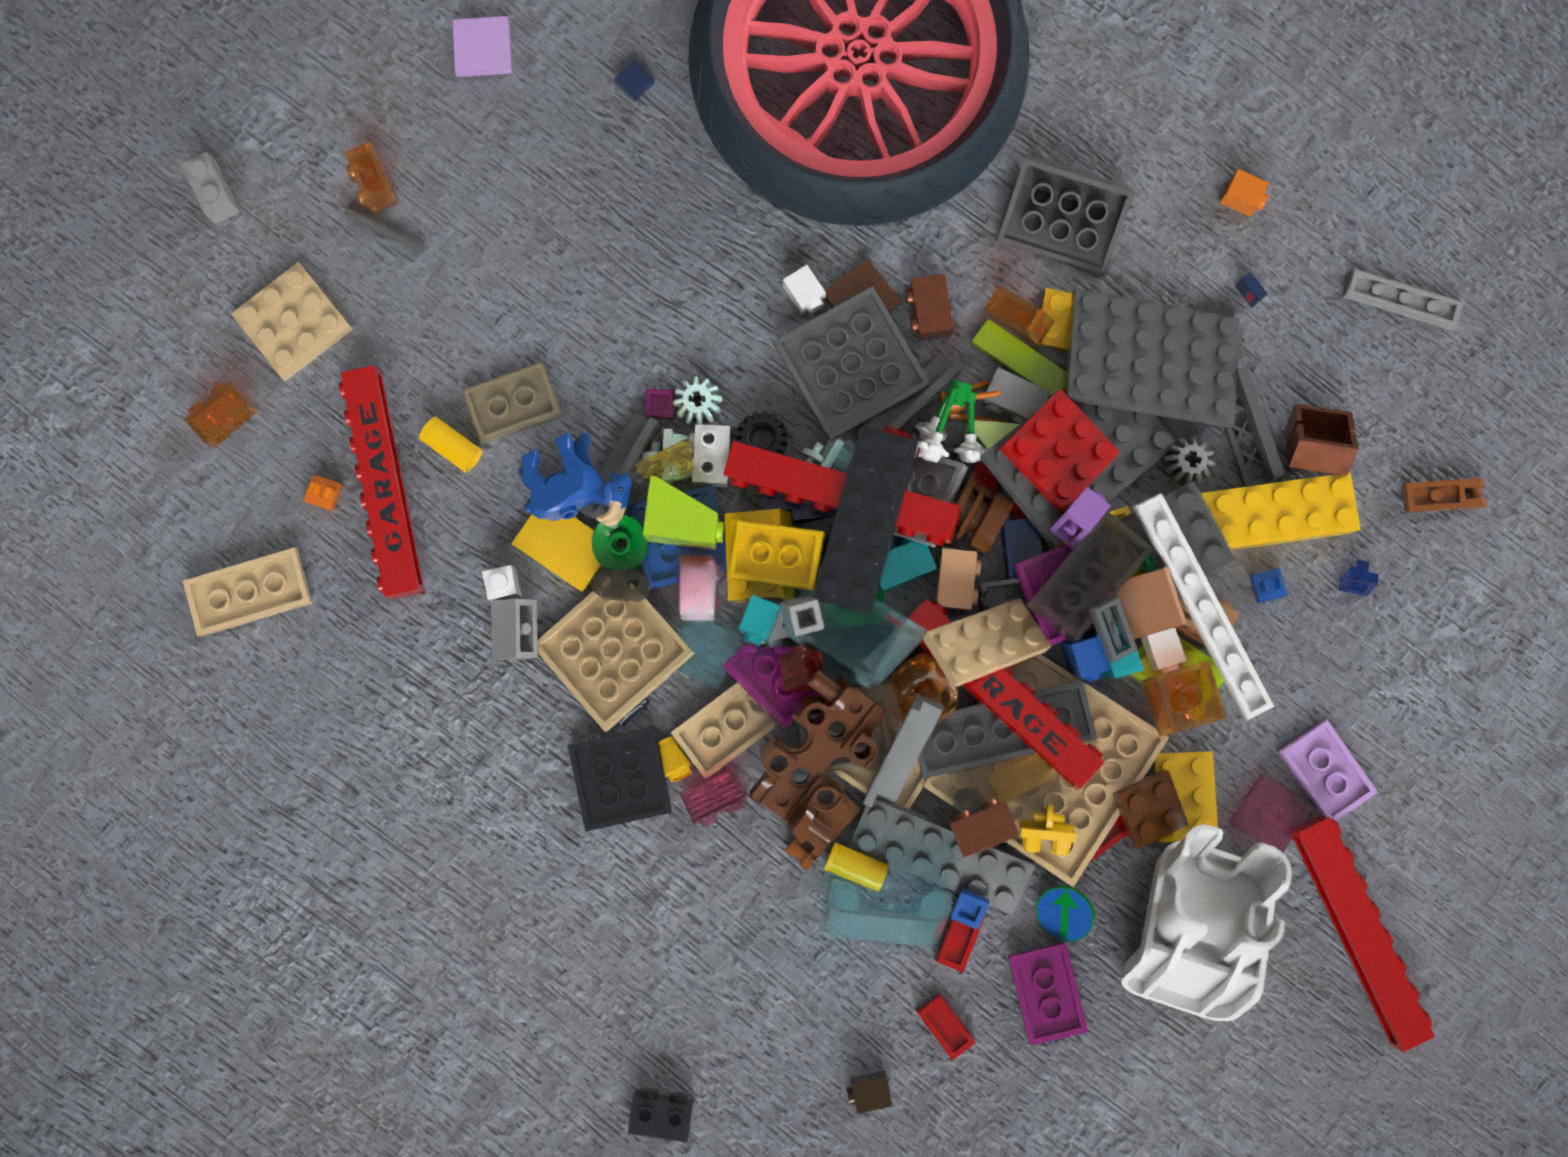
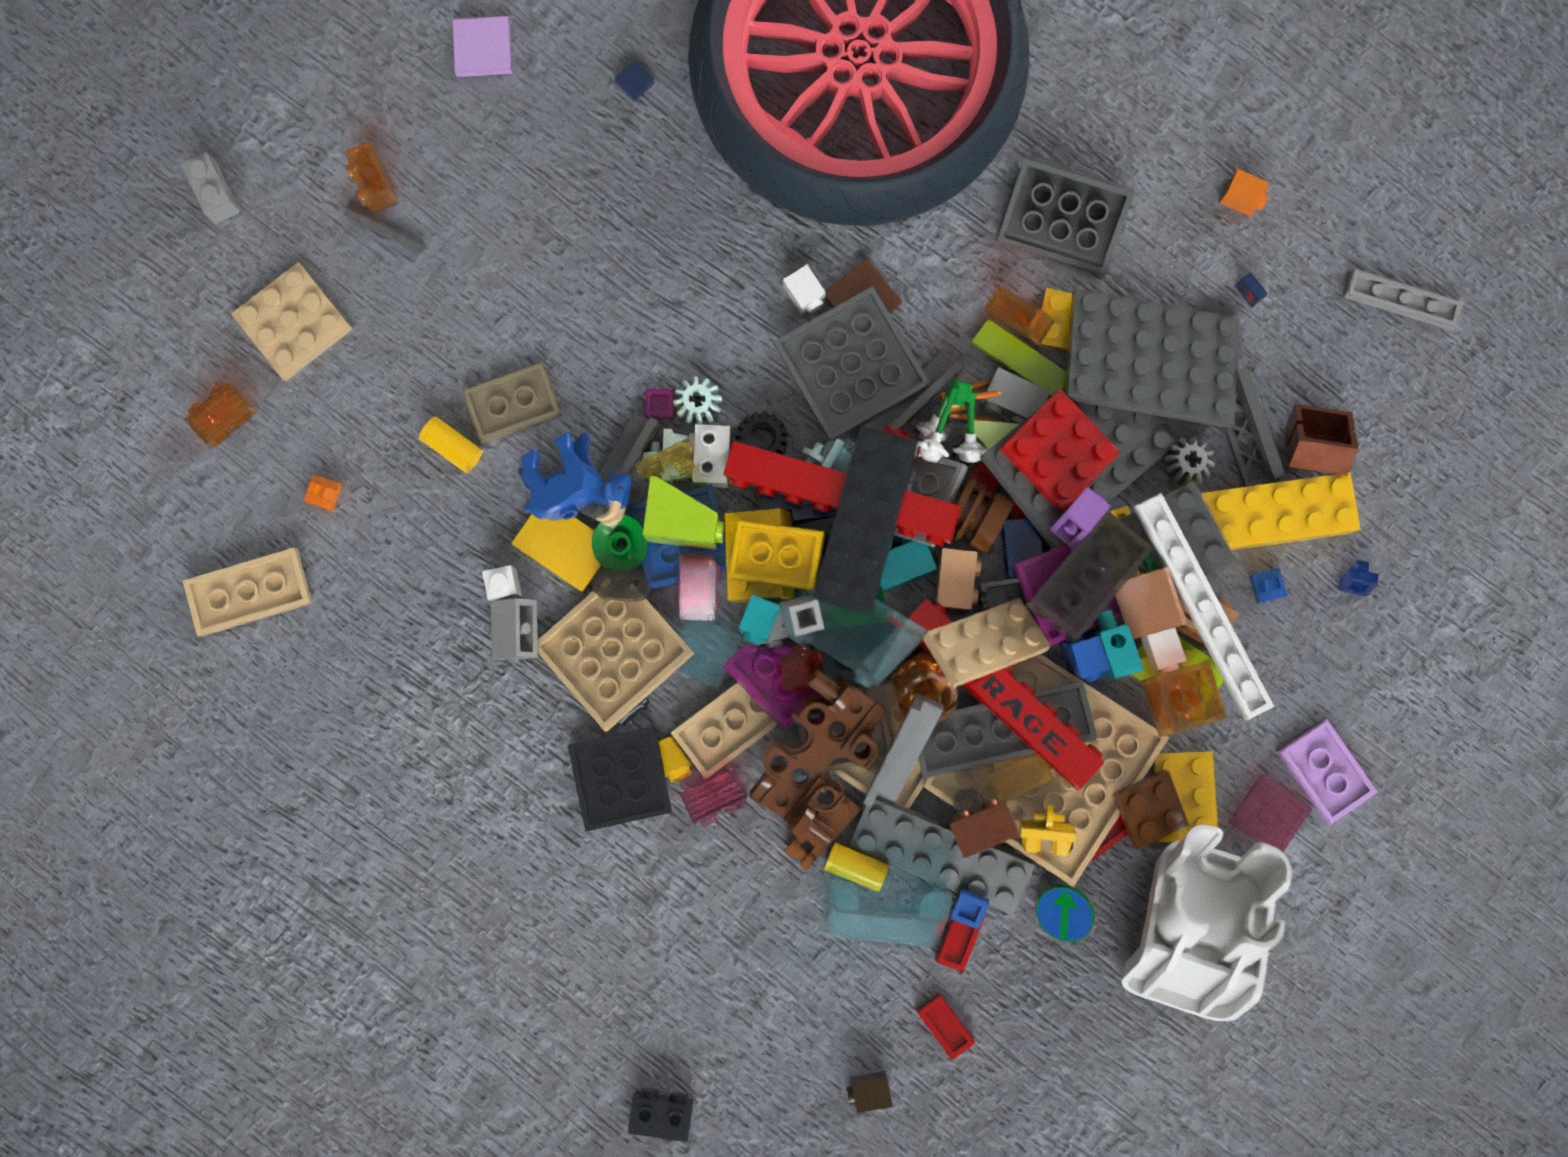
red brick [338,365,425,599] -> none
copper brick [905,274,954,341] -> none
magenta plate [1007,942,1088,1046] -> none
dark grey tile [1088,594,1138,663] -> none
red brick [1288,815,1435,1053] -> none
dark orange plate [1402,478,1487,513] -> none

